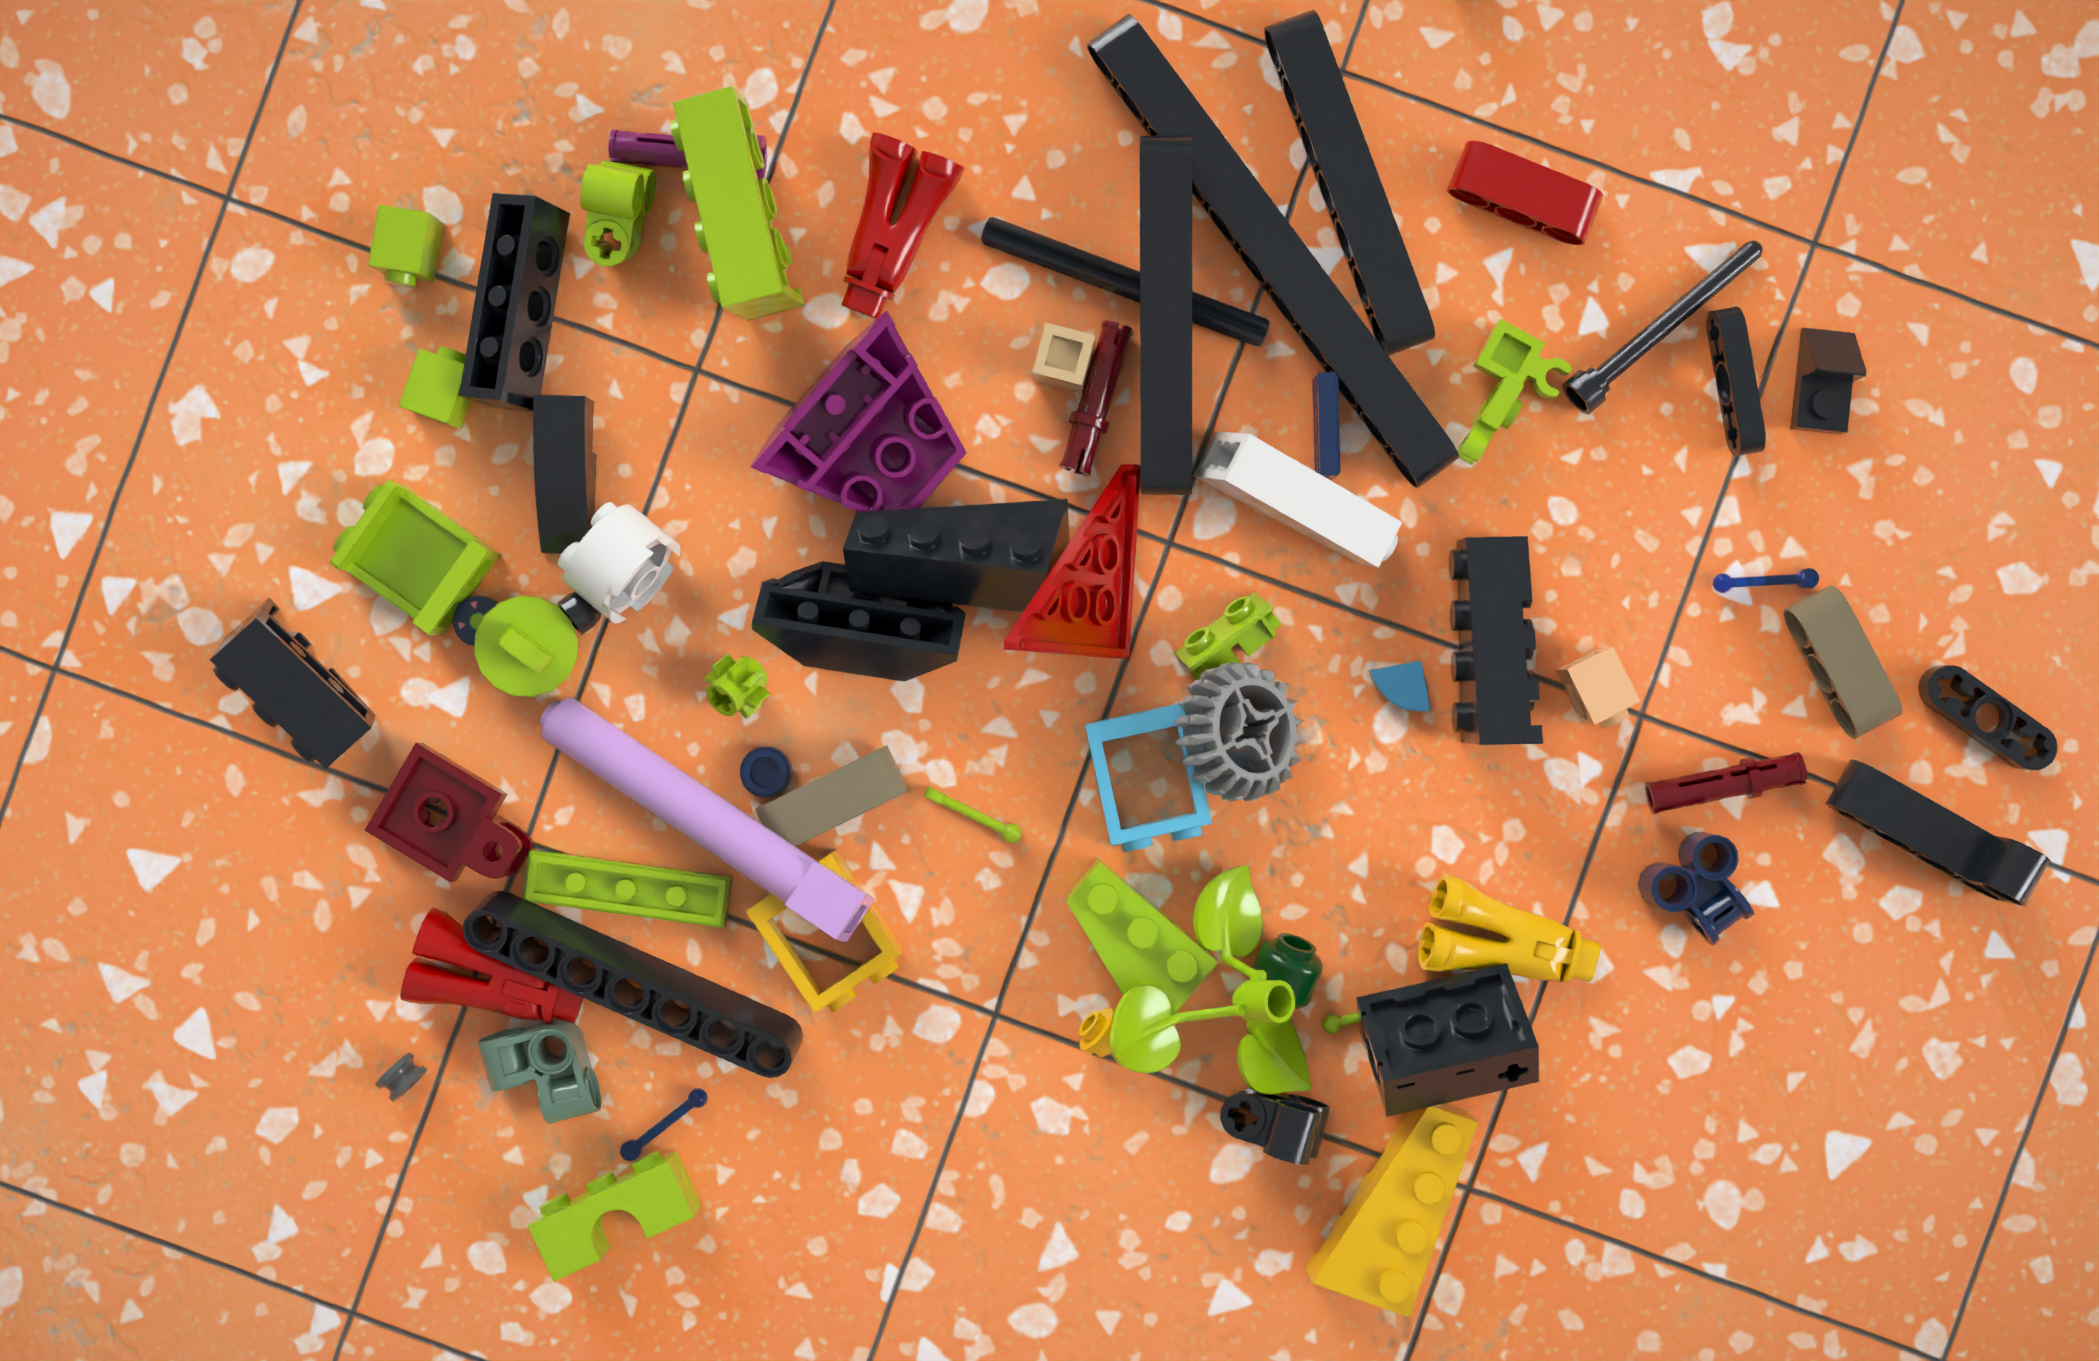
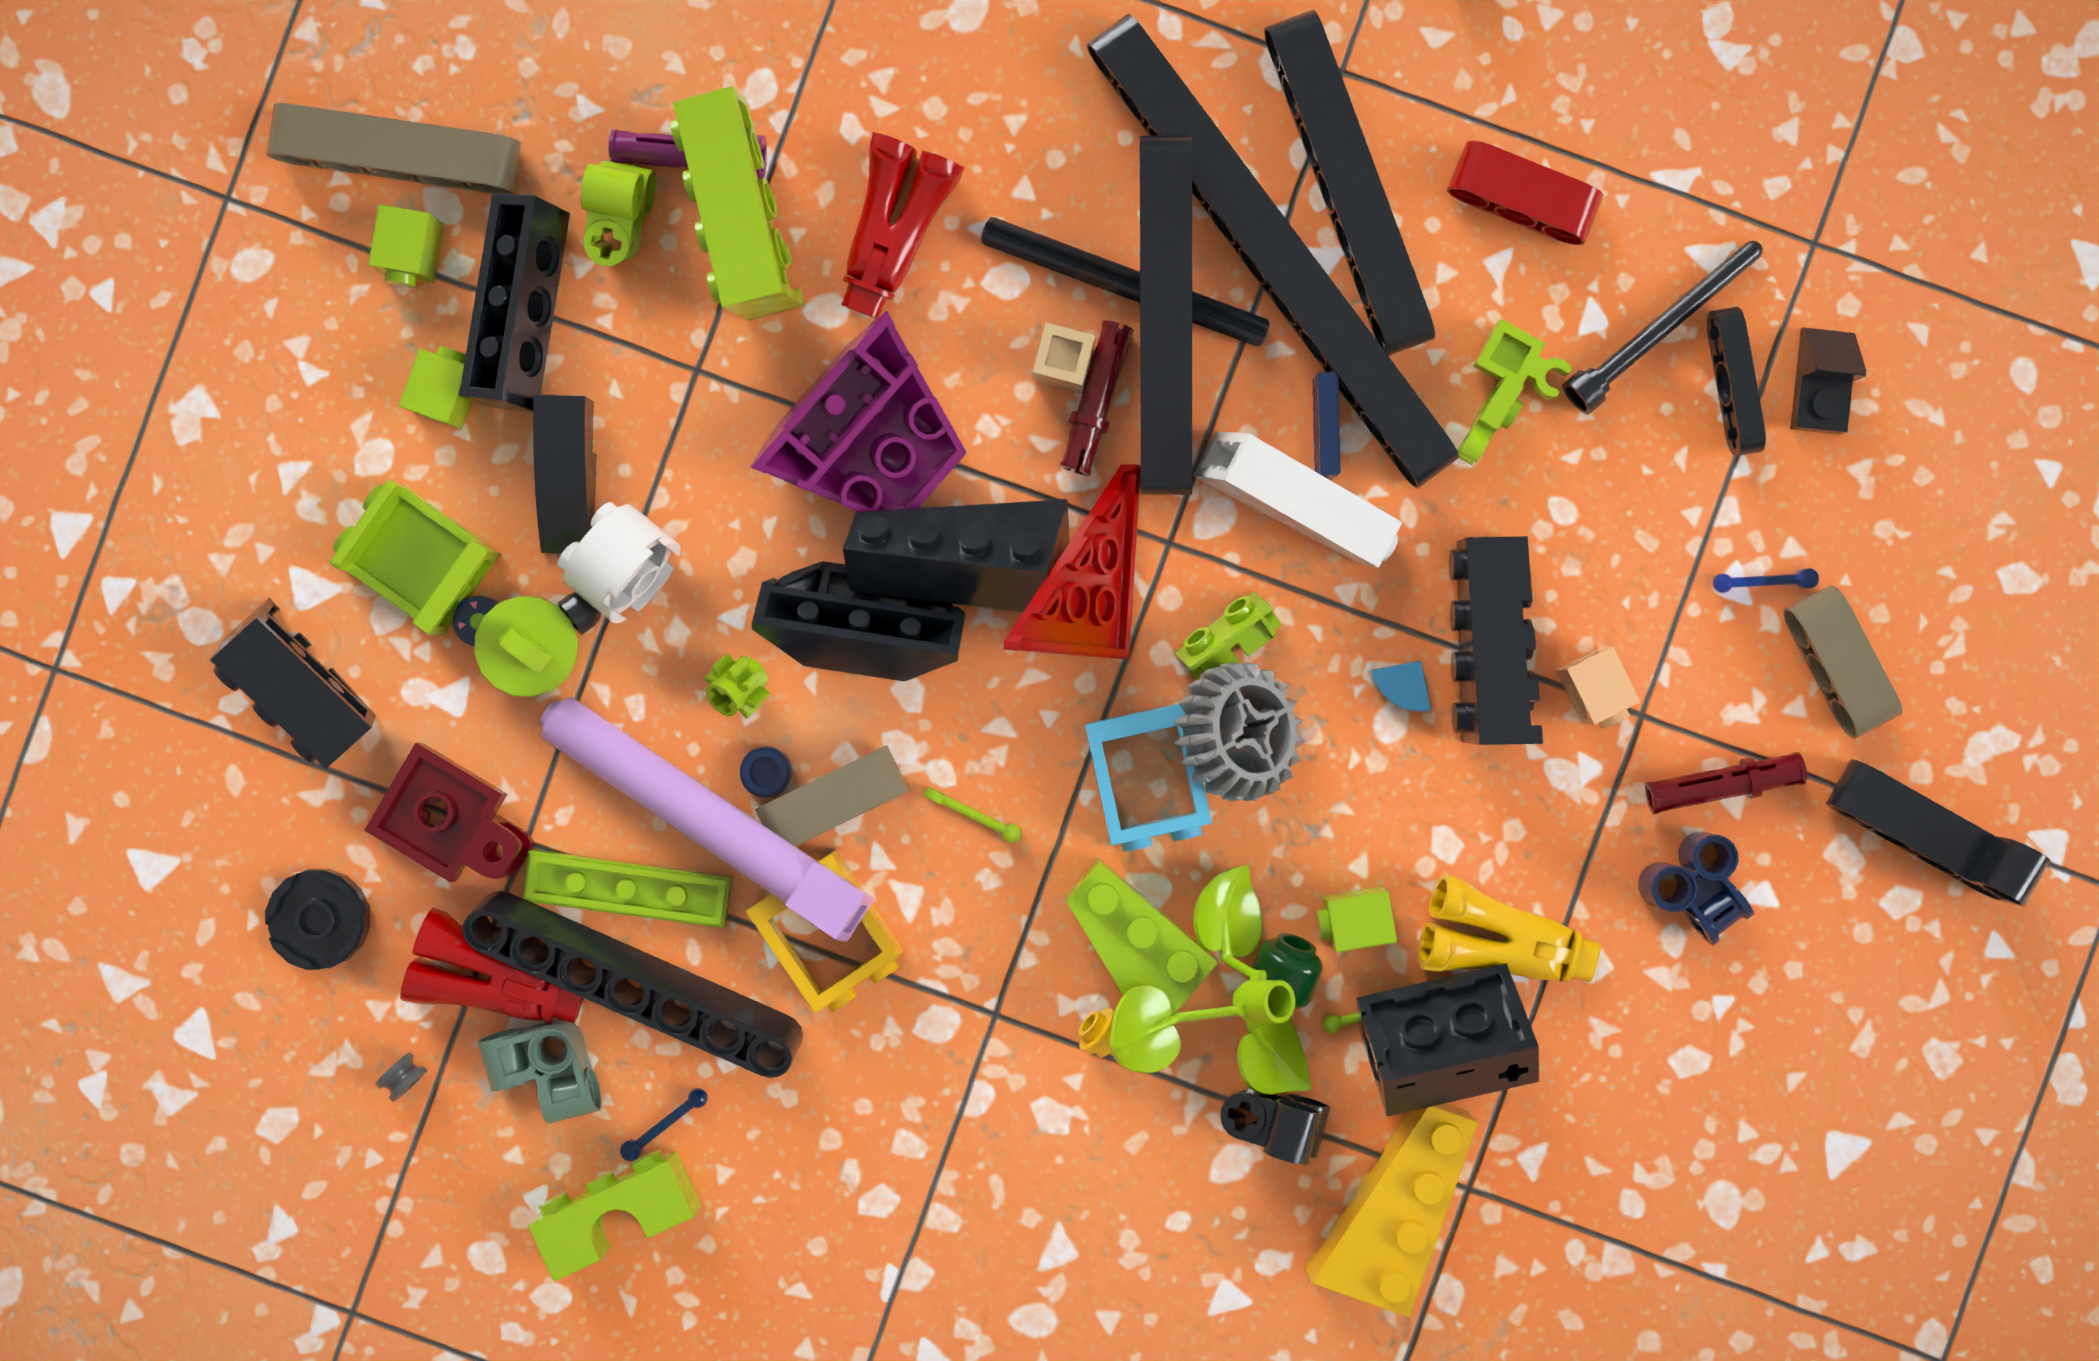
black beam [1918,665,2058,770] -> none
none -> black tile [265,868,370,970]
none -> dark tan beam [266,103,521,194]
none -> lime brick [1315,886,1397,953]

